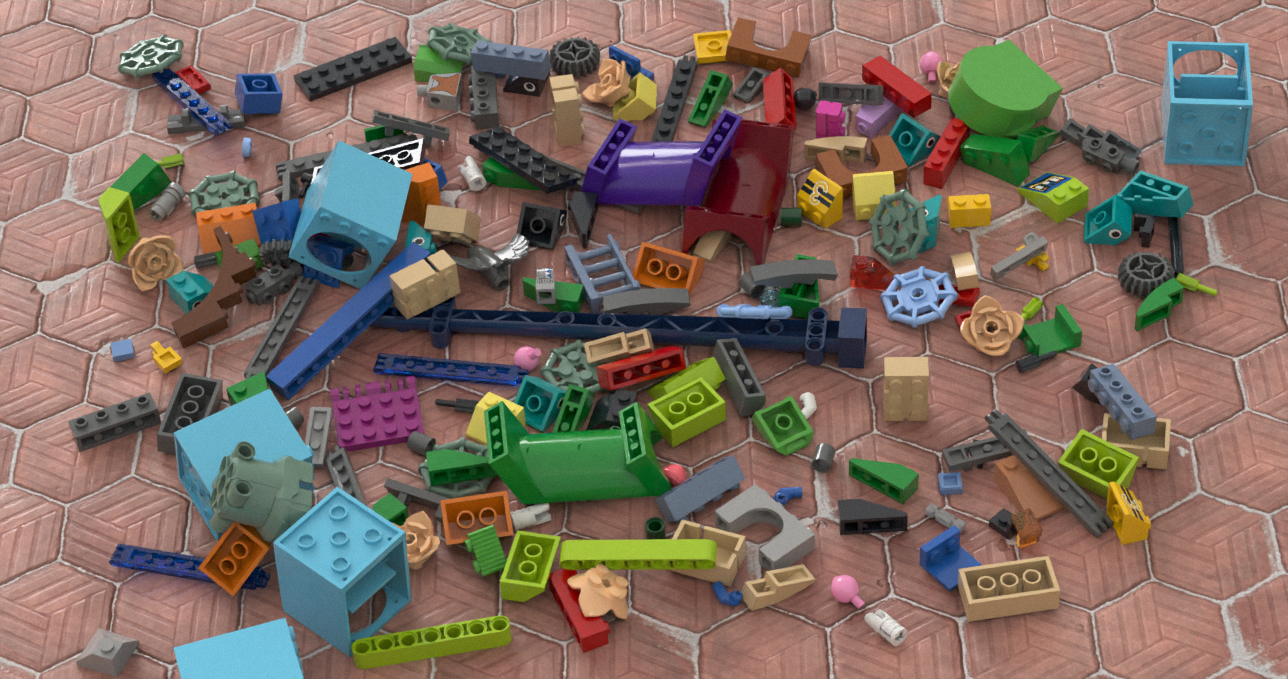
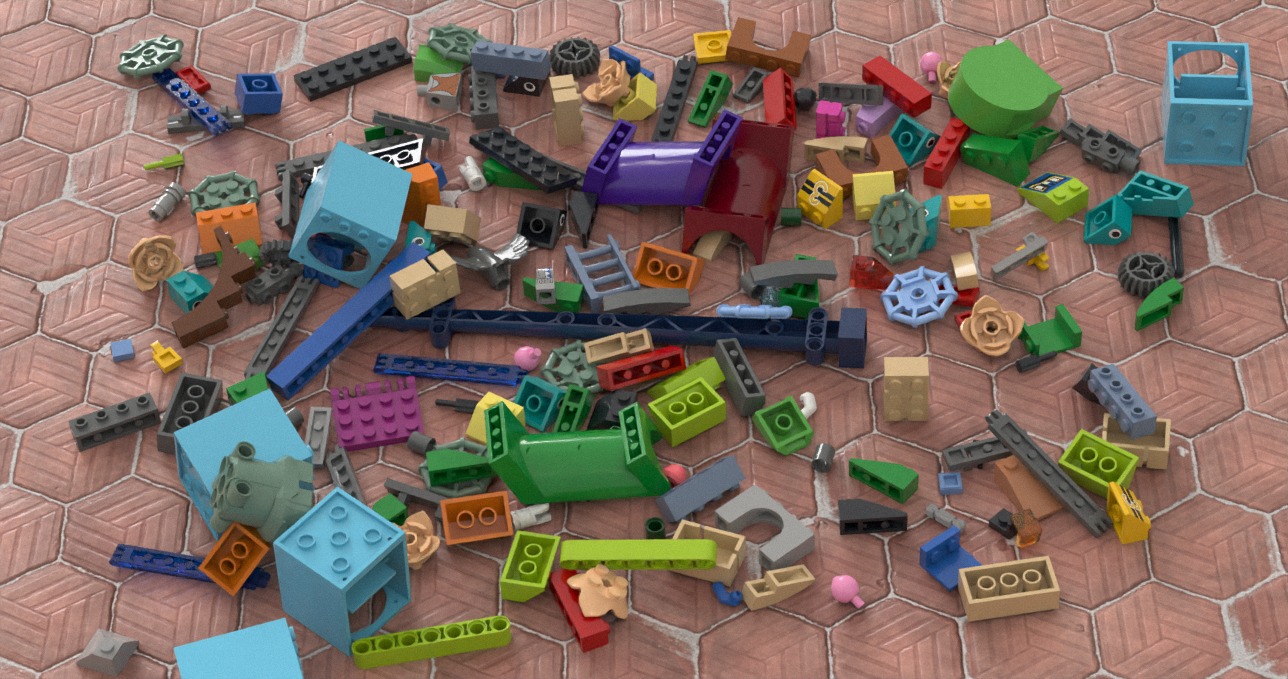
lime slope [98,187,140,263] -> none
green wedge [110,153,172,210] -> none
light blue tile [242,137,252,157] -> none
blue brick [252,199,301,244] -> none
bright green brick [464,525,507,577] -> none
blue arm [773,487,802,506] -> none
white hinge [864,609,908,646] -> none
lime axle [1021,297,1043,321] -> none
black bracket [1134,214,1156,248] -> none
lime axle [1176,273,1218,296] -> none

